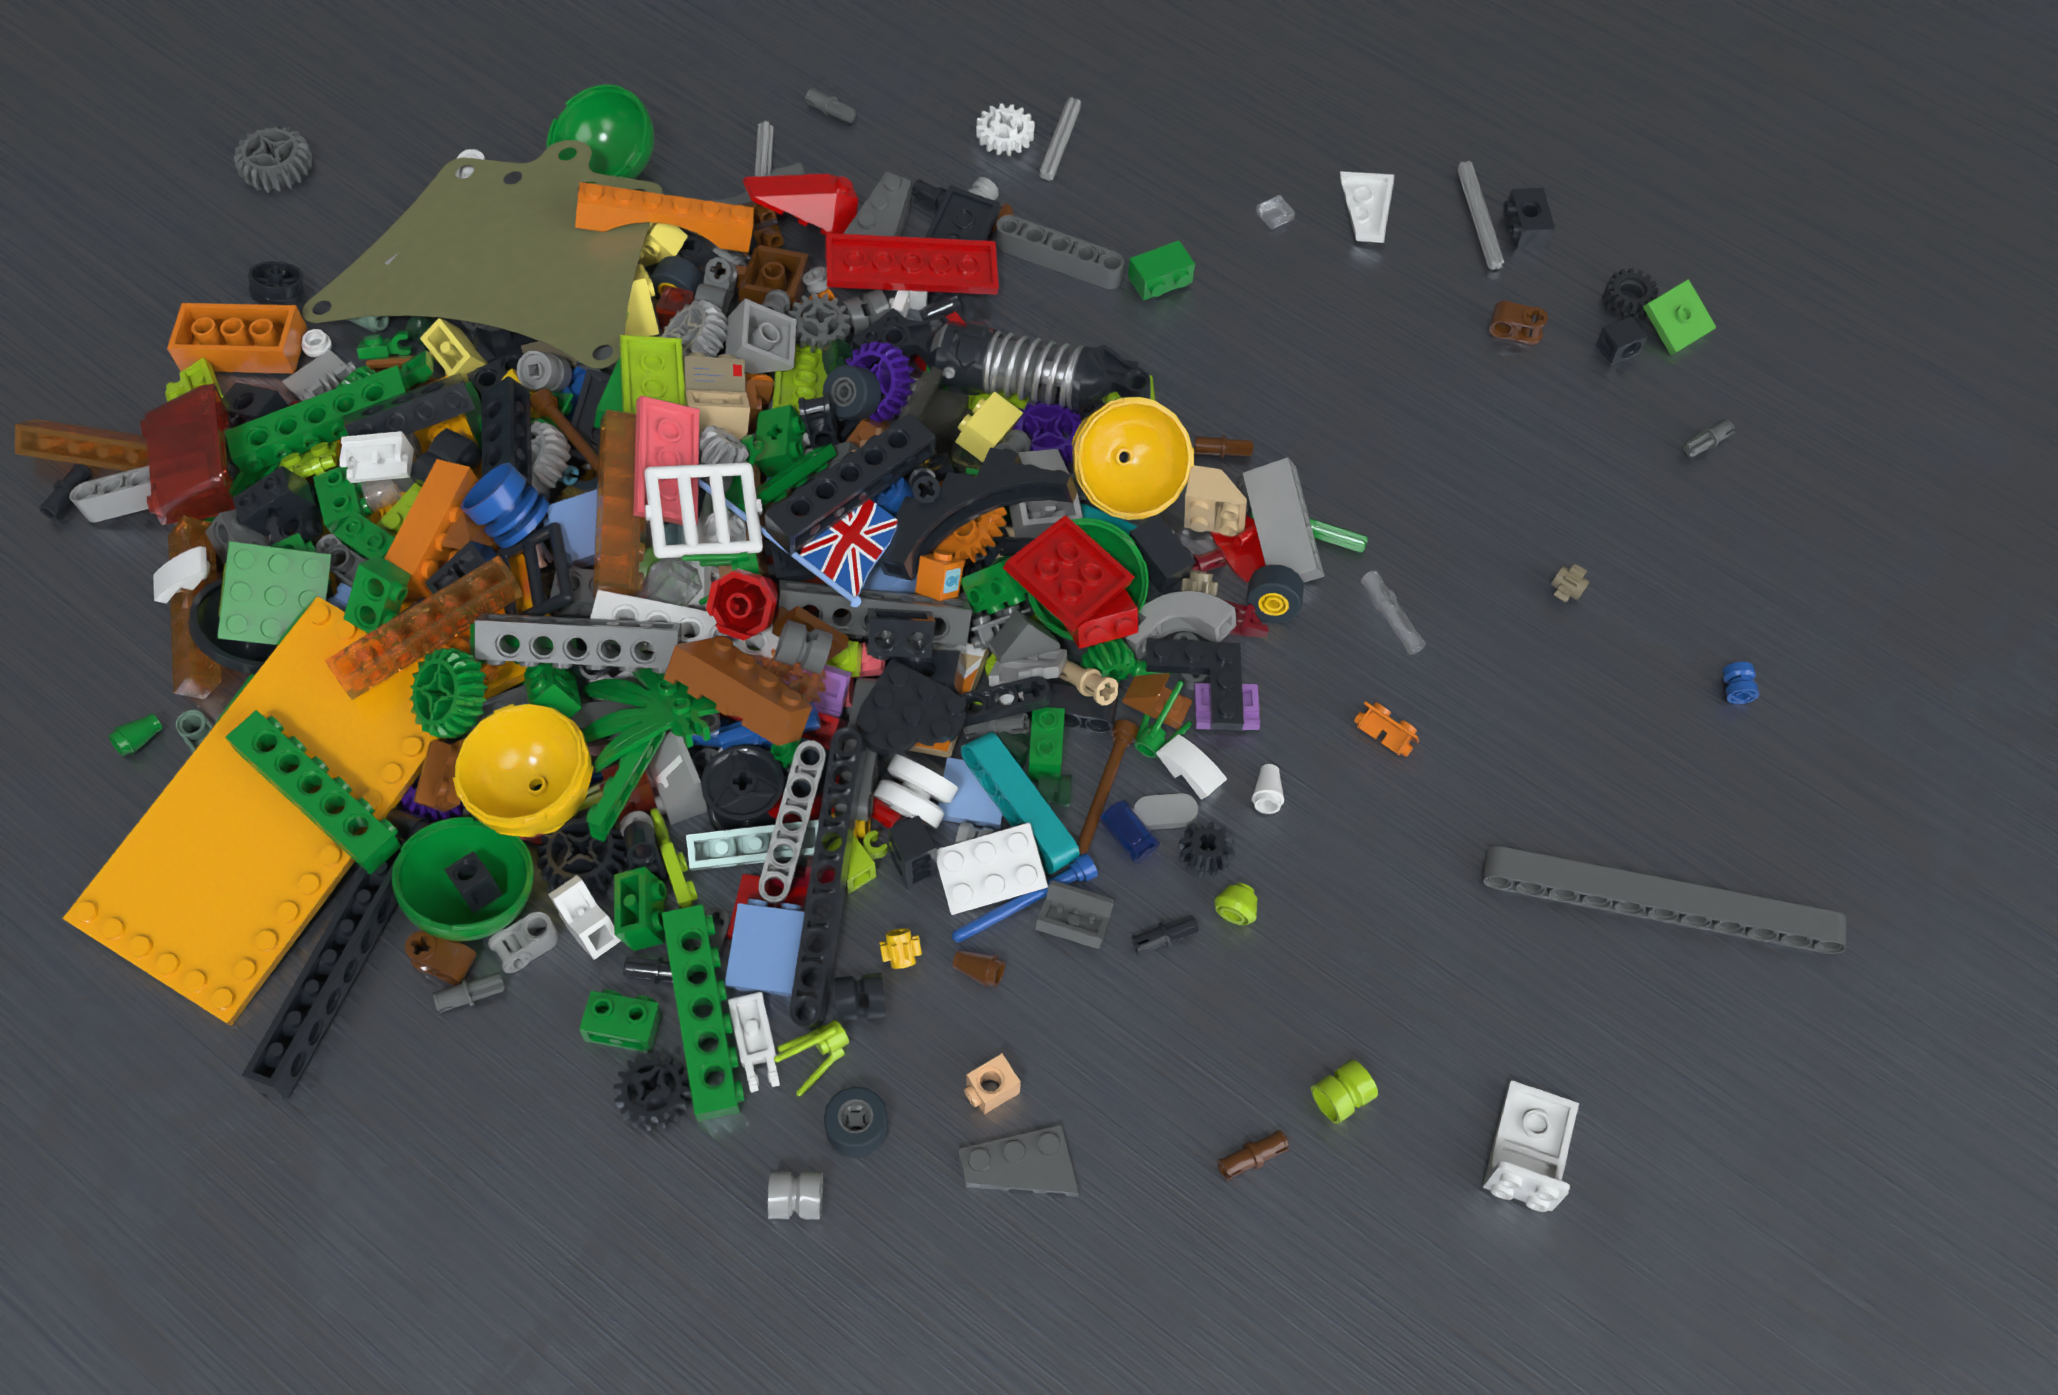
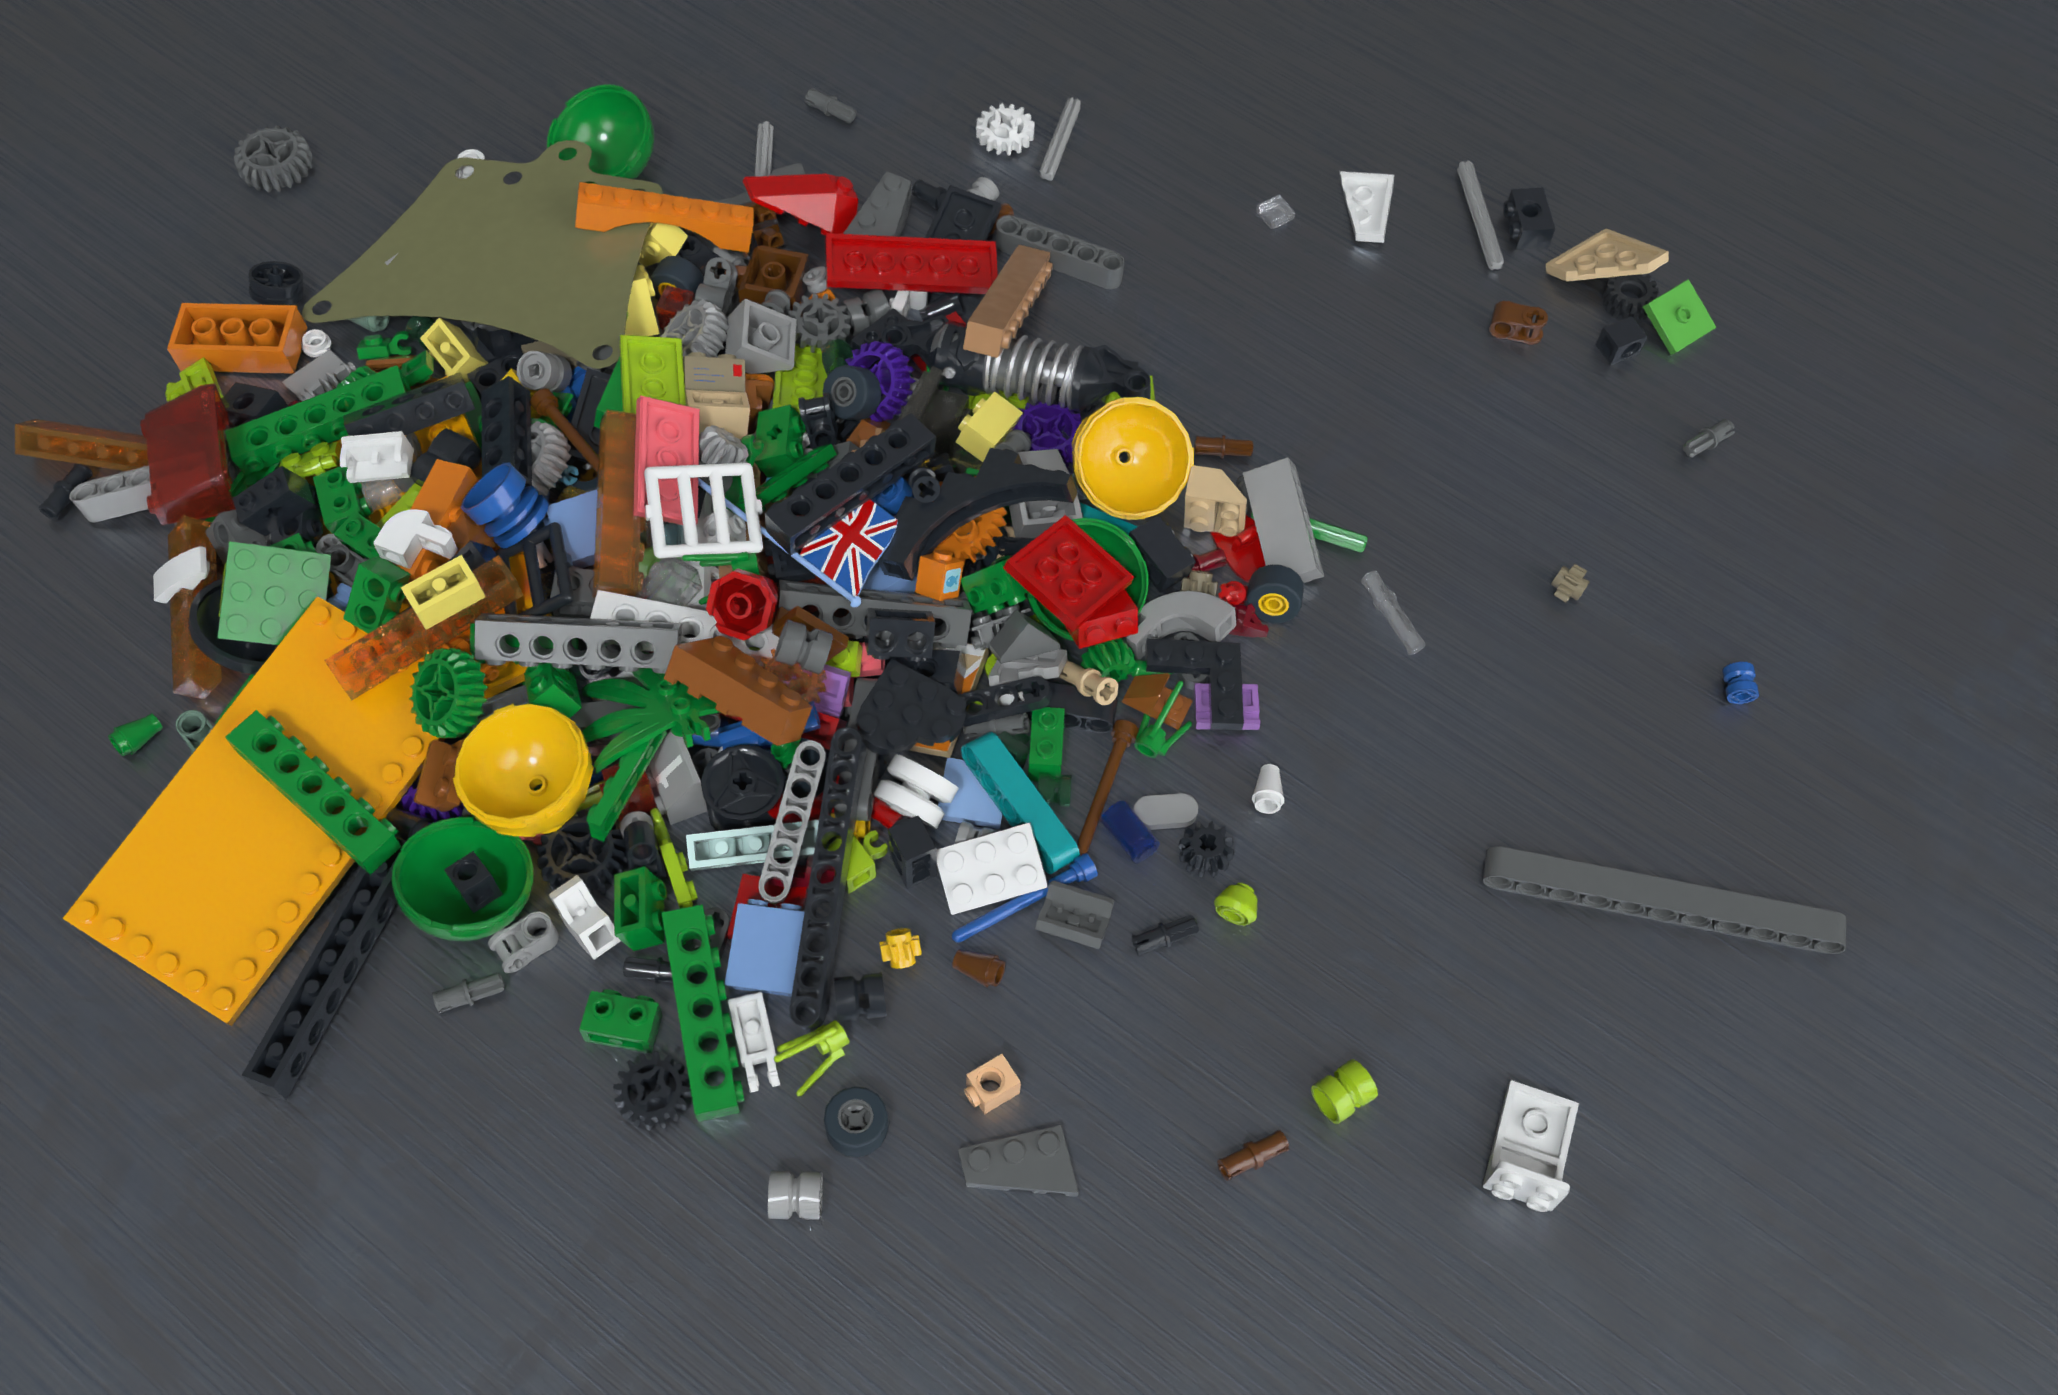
reddish brown piece [405,931,477,986] -> none
green brick [1128,241,1195,301] -> none
white slope [1156,734,1227,800] -> none
orange hinge [1354,701,1420,757] -> none
none -> white brick [373,509,458,569]
none -> light yellow brick [401,555,485,630]
none -> medium nougat brick [963,245,1053,358]
none -> red axle [1218,581,1248,605]
none -> tan plate [1546,228,1669,281]

